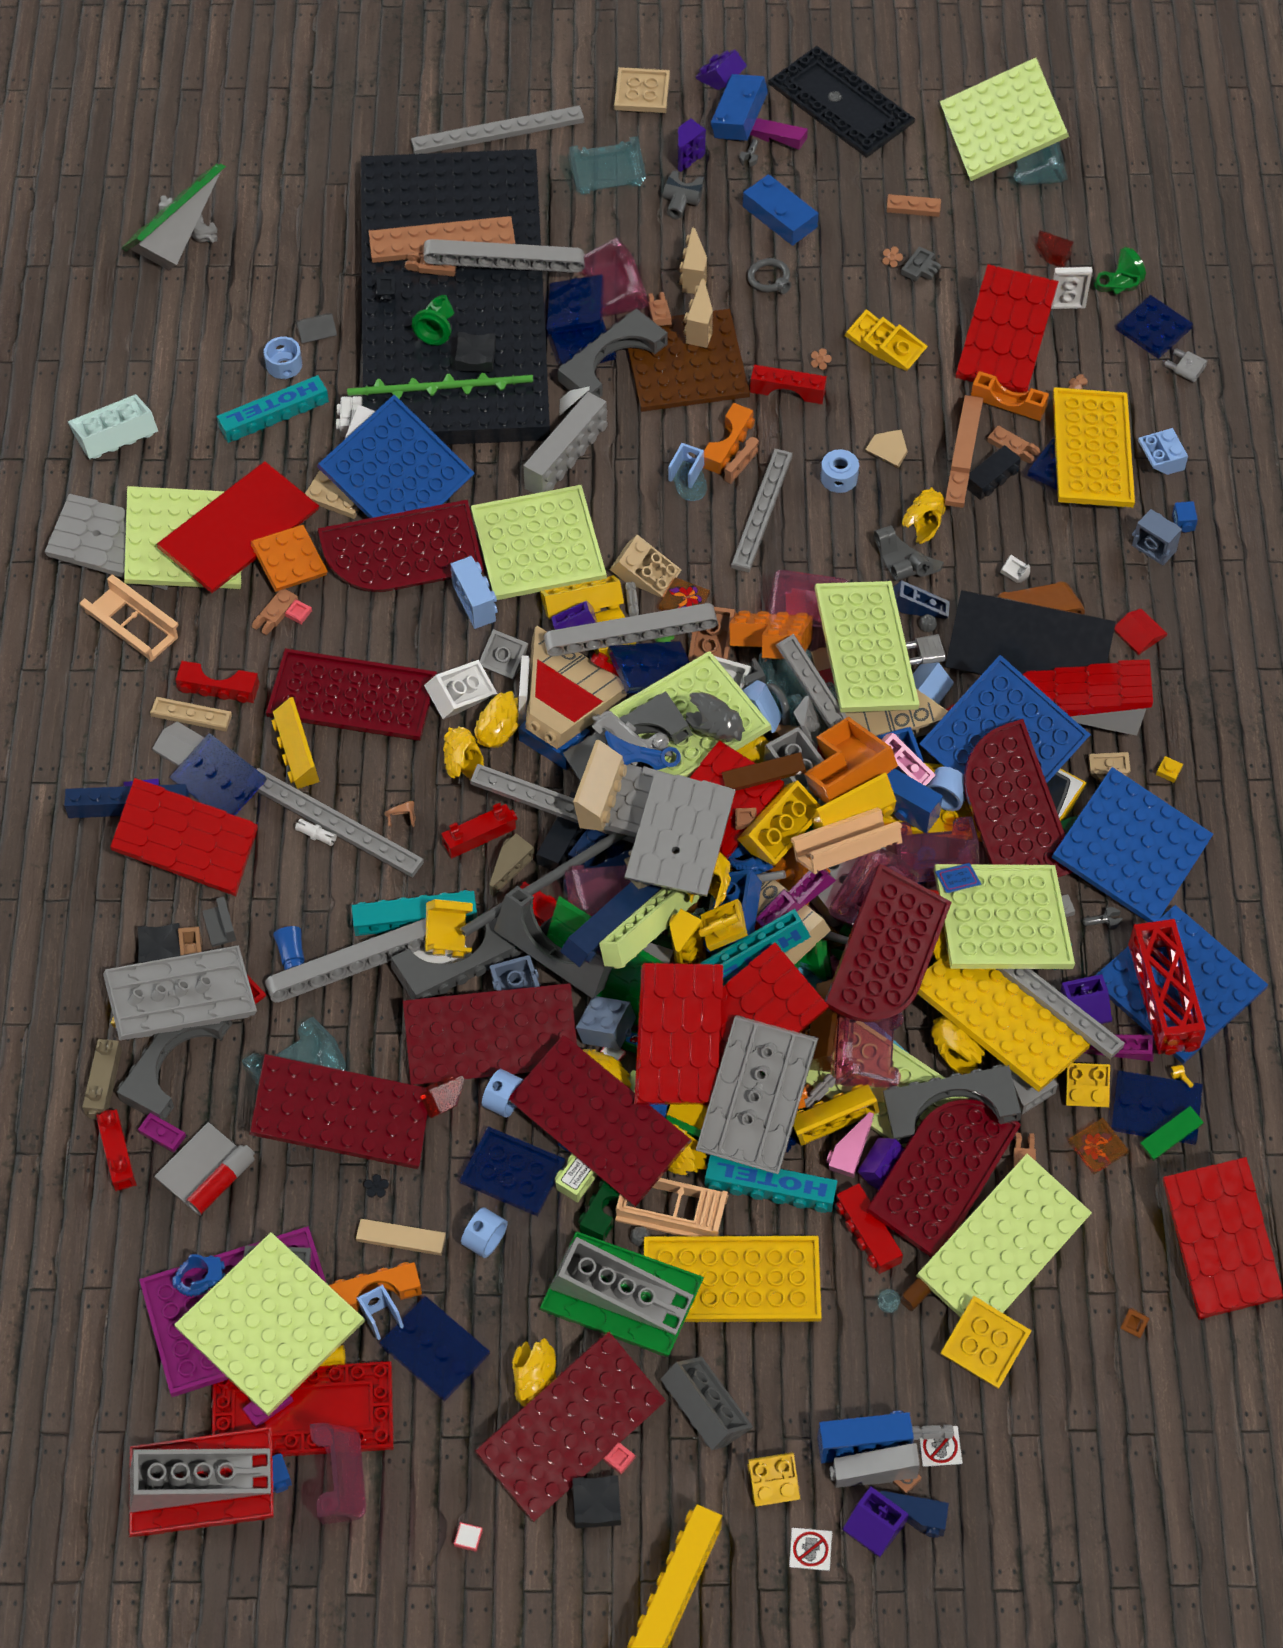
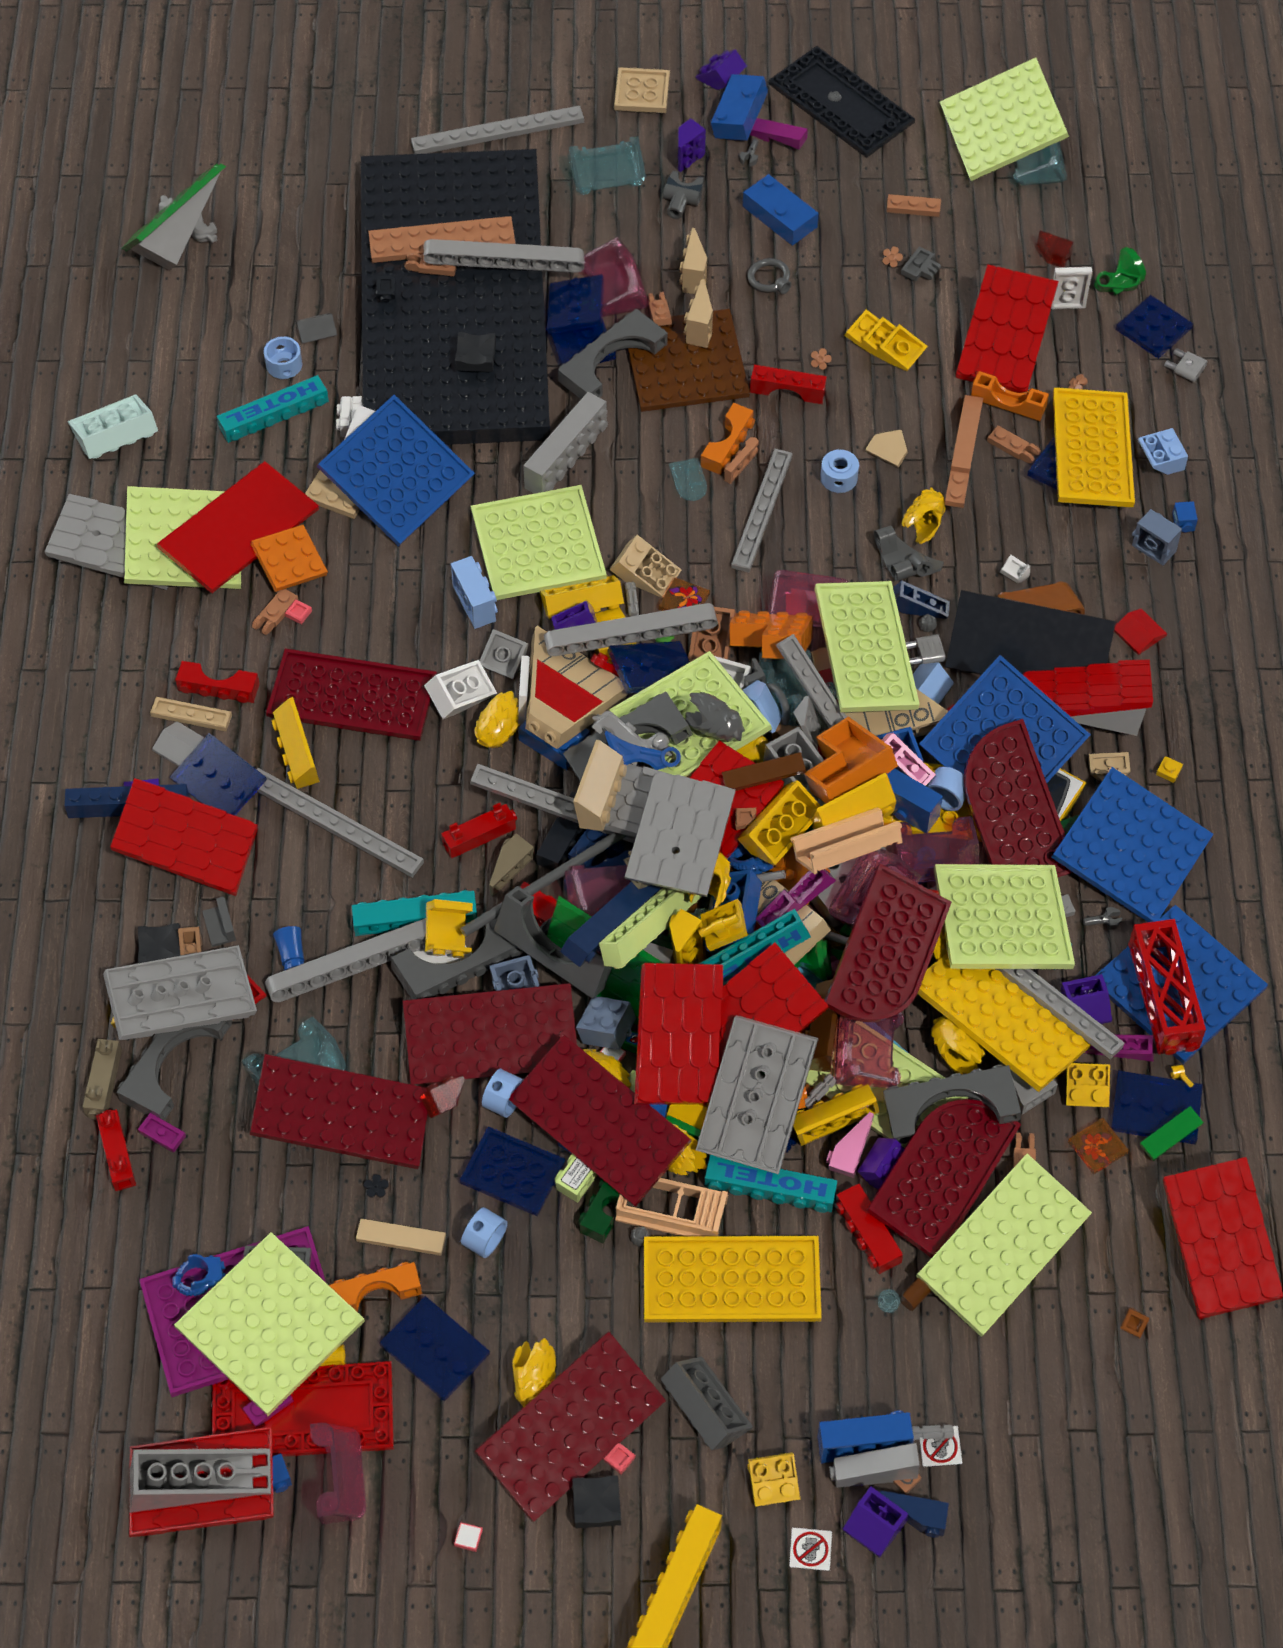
light nougat piece [79,574,179,662] -> none
light grey door [154,1122,255,1215] -> none
white pin [295,819,337,846] -> none
dark red plate [318,499,484,592] -> none
bright green plant [347,373,533,399] -> none
light blue piece [357,1285,404,1340] -> none
nougat piece [384,801,416,827] -> none
green piece [412,295,454,345] -> none
yellow head [443,726,484,781] -> none
piece [539,1231,704,1357] -> none
white sticker [560,387,590,415] -> none
light blue piece [668,443,704,489] -> none
blue sticker [935,863,982,893] -> none
yellow plate [940,1296,1031,1389] -> none
black brick [967,445,1021,500] -> none

